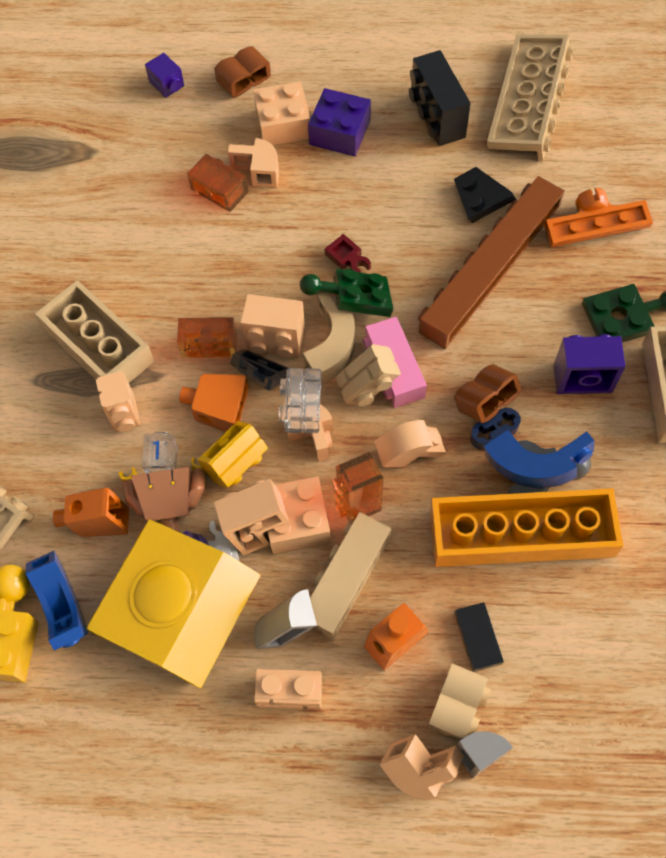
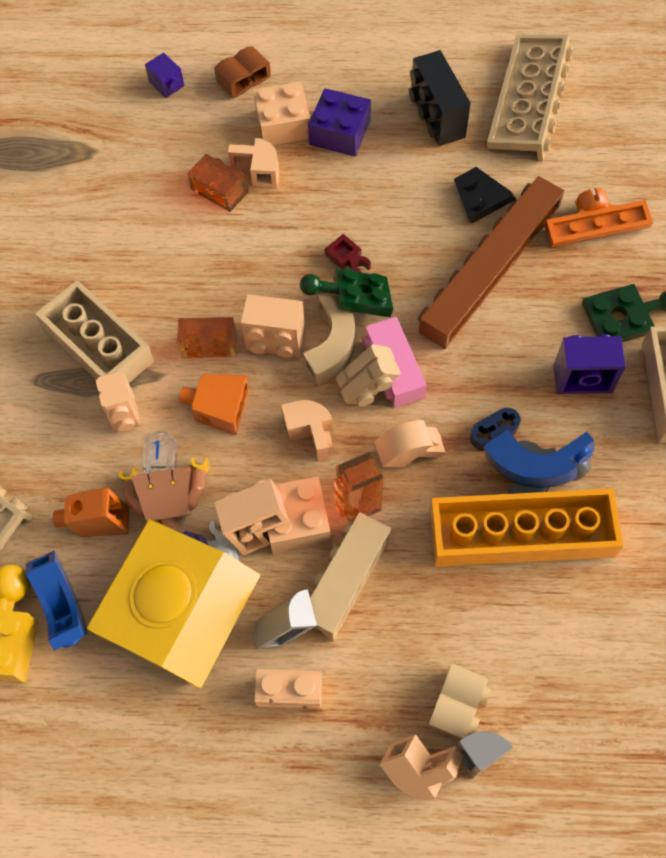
yellow brick [197,421,268,488] -> none
black wing [230,349,292,391] -> none
clear brick [278,368,322,433] -> none
orange torso [364,603,429,671] -> none
dark orange brick [454,364,522,423] -> none
black tile [454,602,504,672] -> none

